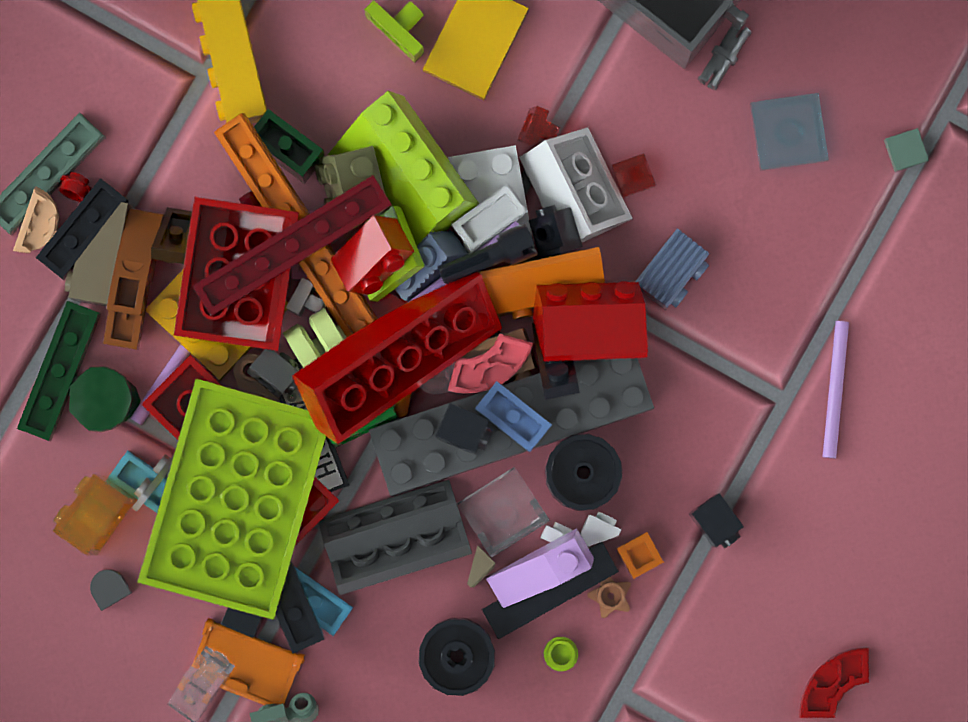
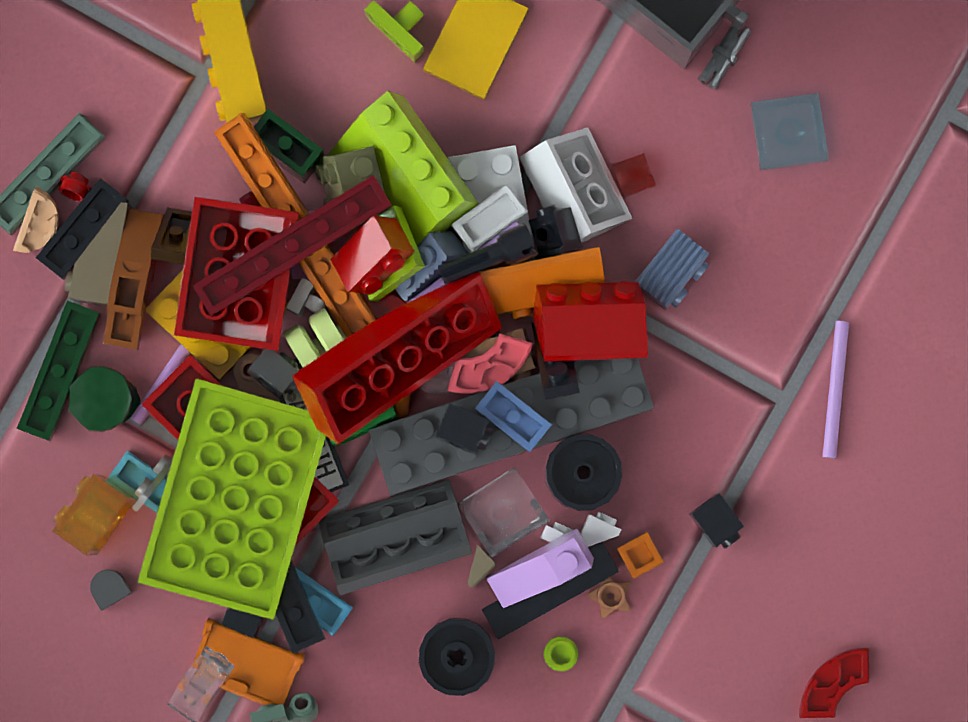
clear red tile [517,106,560,145] -> none
sand green tile [884,128,929,172] -> none

